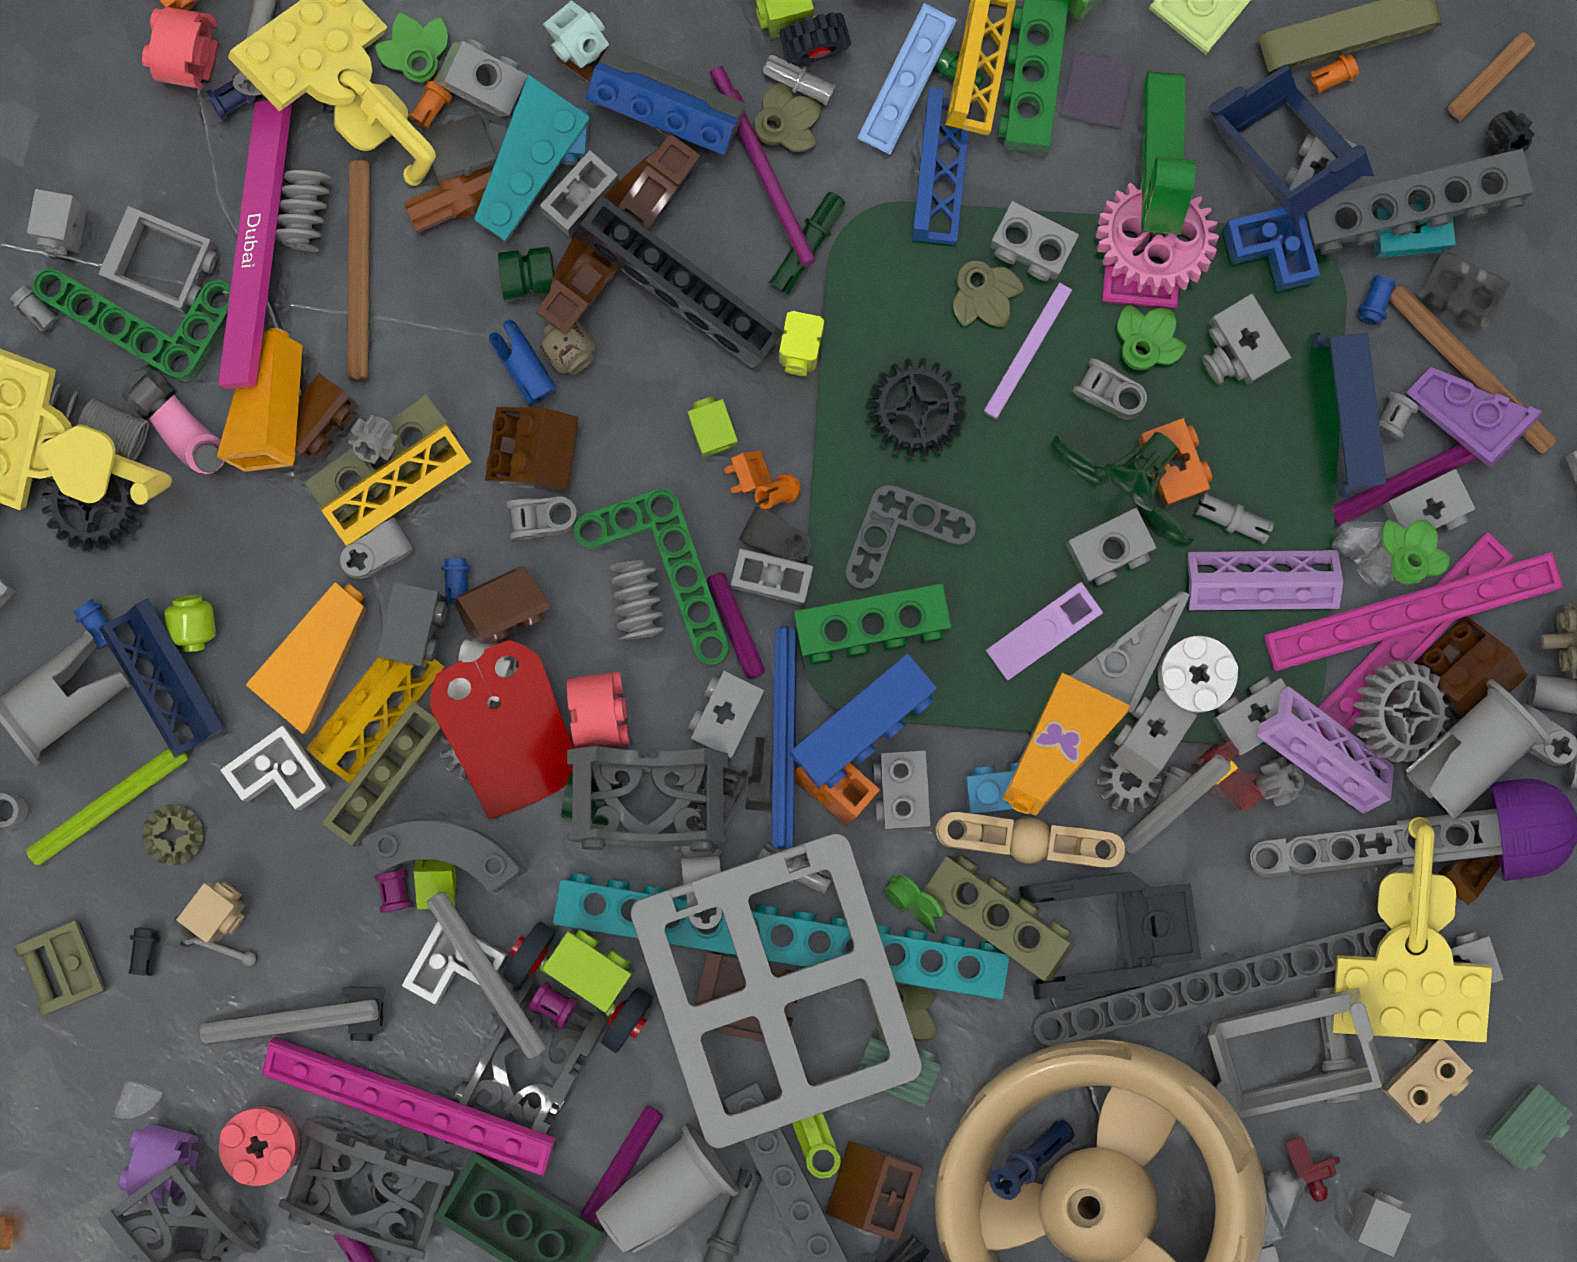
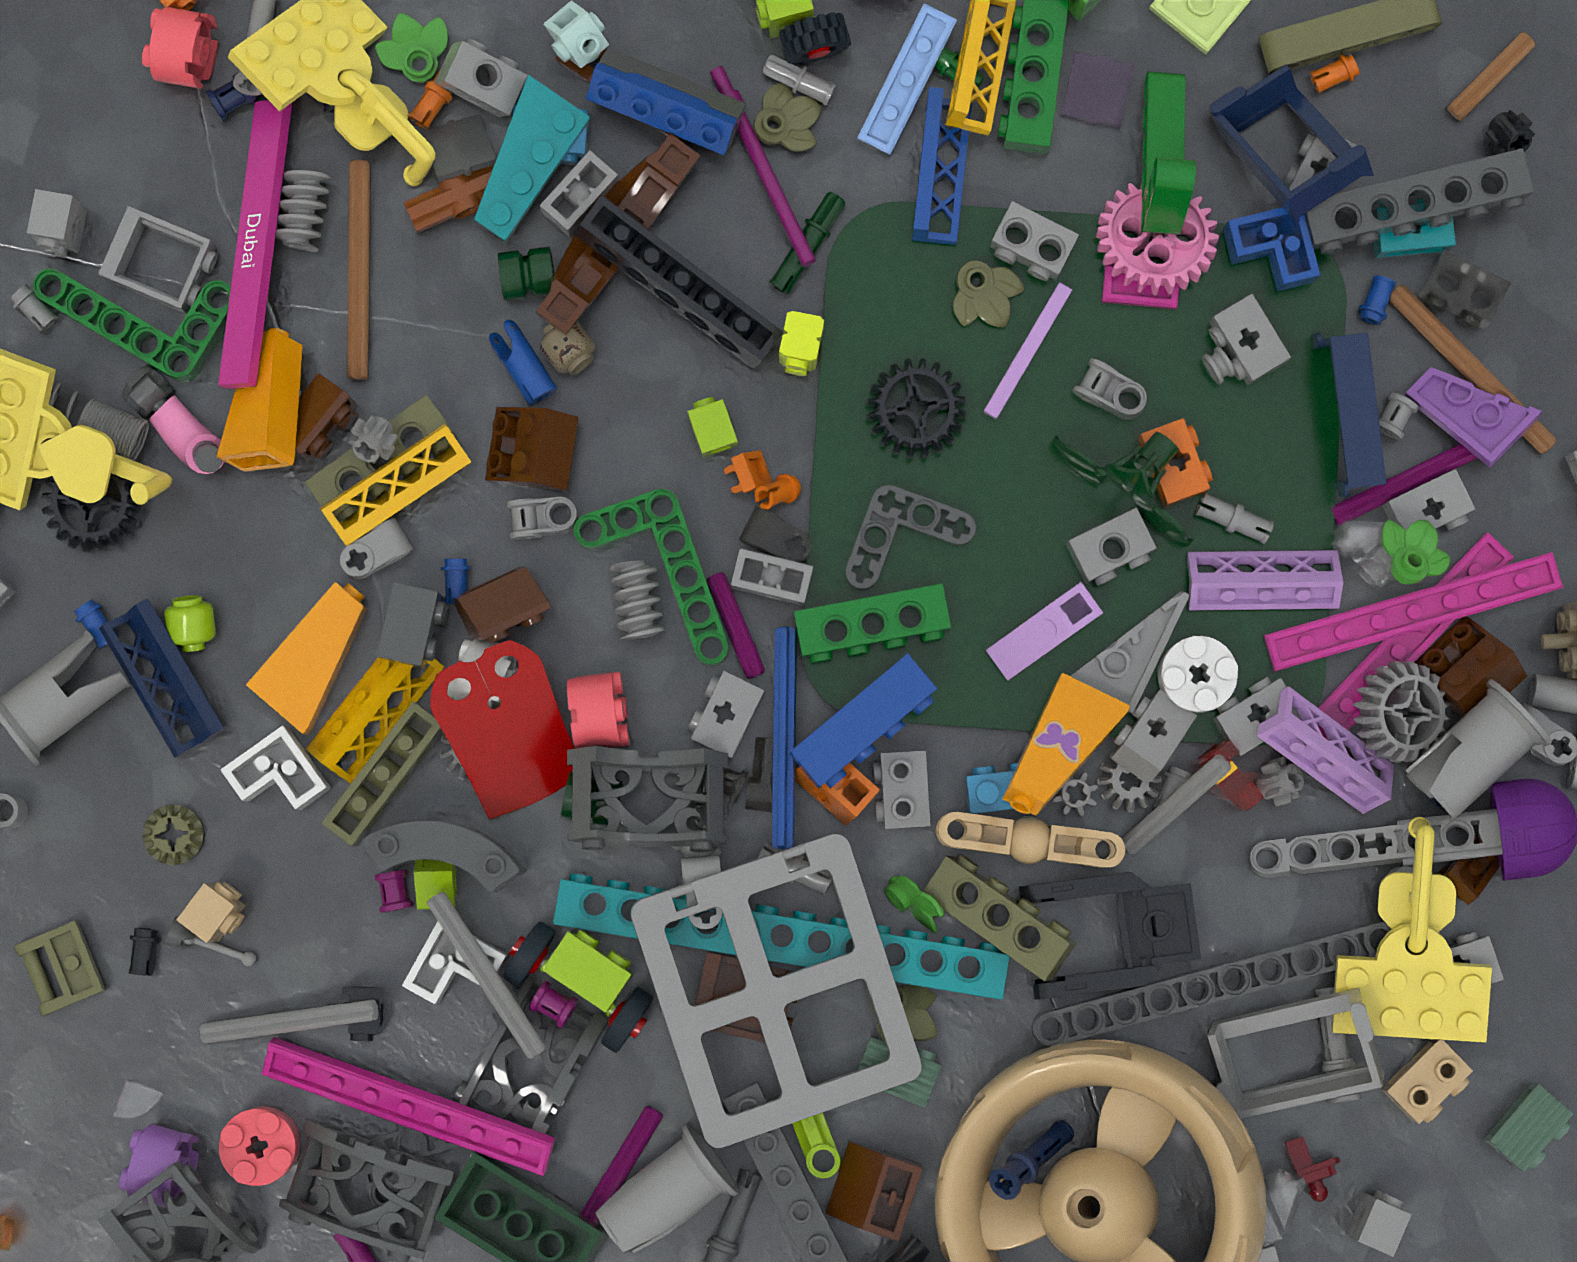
lime axle [26,748,188,865] -> none
bright green plate [1117,304,1187,370] -> none
none -> light grey gear [1051,772,1098,817]

